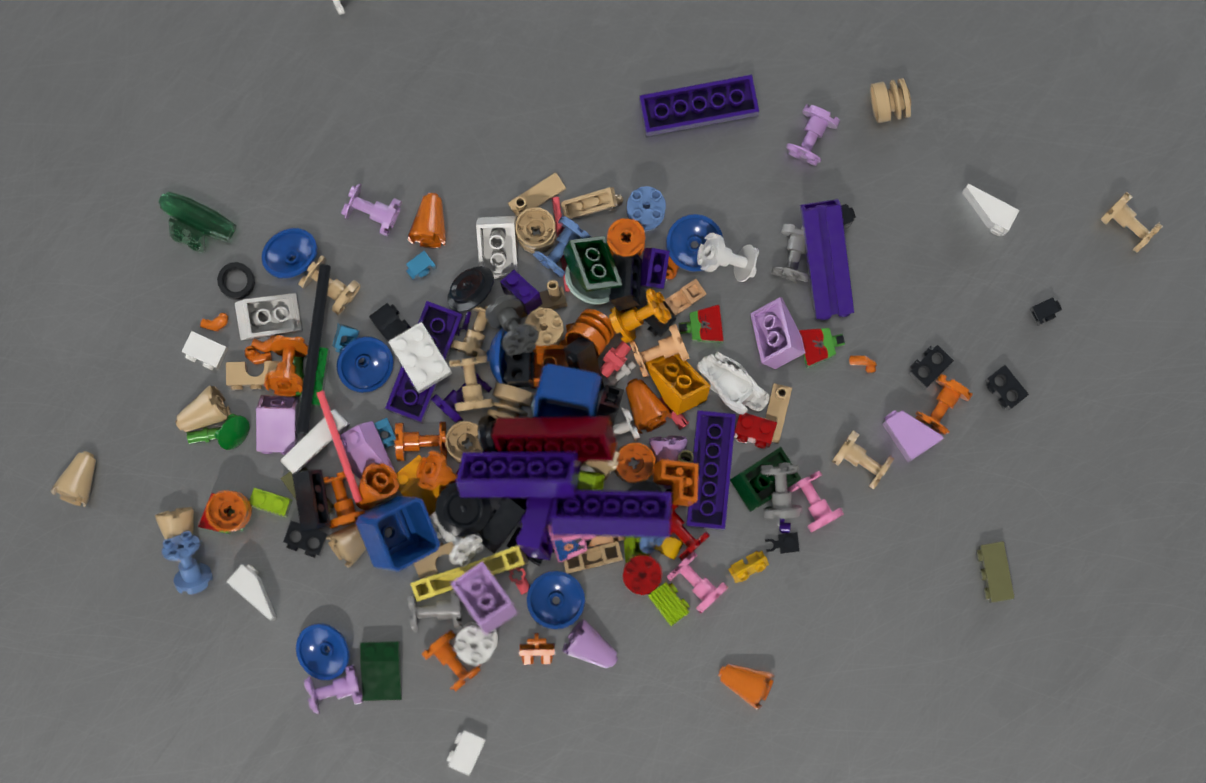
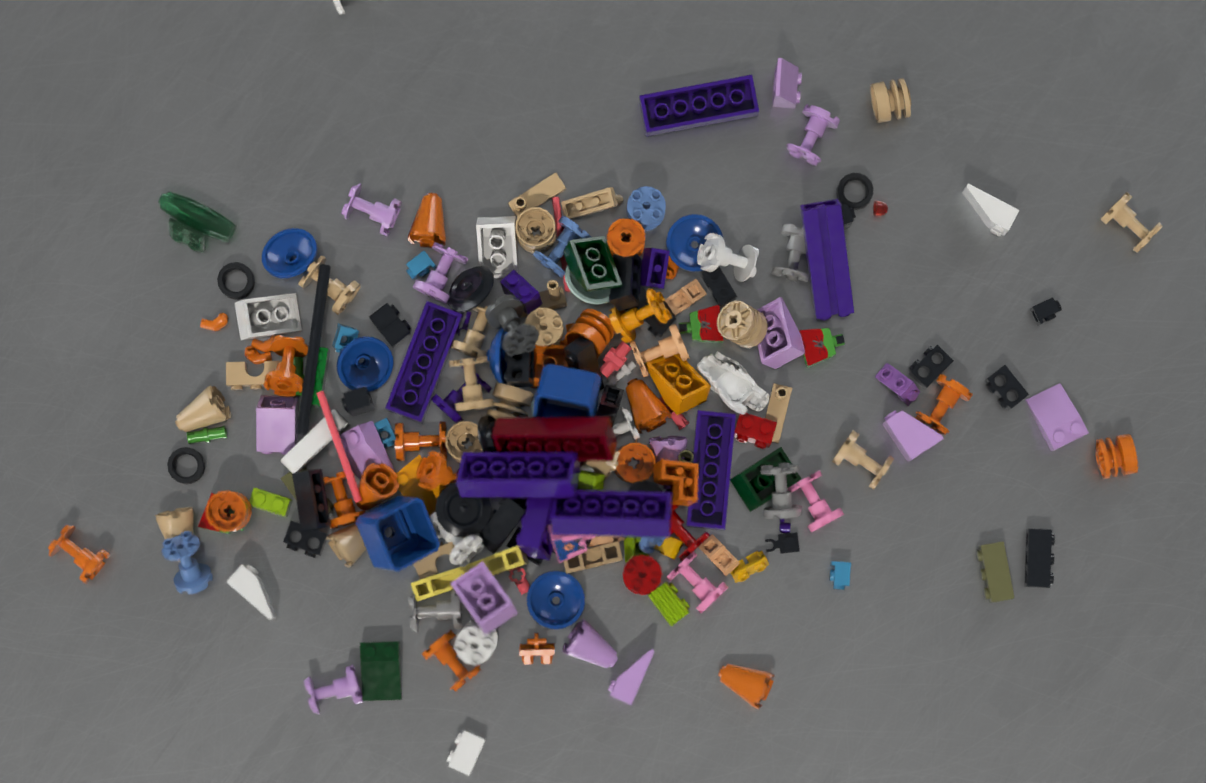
tan cone [51,451,96,507] -> none
white brick [182,331,228,370] -> none
green dish [215,414,250,450] -> none
blue dish [296,623,349,680] -> none
white brick [388,322,452,393] -> none
orange arm [849,356,877,373] -> none
none -> orange piece [48,524,110,584]
none -> black tyre [167,447,205,484]
none -> black brick [341,386,375,416]
none -> lavender piece [413,242,468,303]
none -> lavender slope [608,649,654,705]
none -> light nougat slope [699,534,740,576]
none -> black brick [701,266,737,308]
none -> tan wheel [717,301,768,348]
none -> lavender slope [772,58,802,108]
none -> dark azure brick [830,561,851,590]
none -> black tyre [837,173,873,210]
none -> clear red hinge [873,201,888,216]
none -> medium lavender bracket [875,363,920,406]
none -> black brick [1024,529,1055,588]
none -> lavender slope [1026,383,1089,451]
none -> orange wheel [1095,434,1138,479]

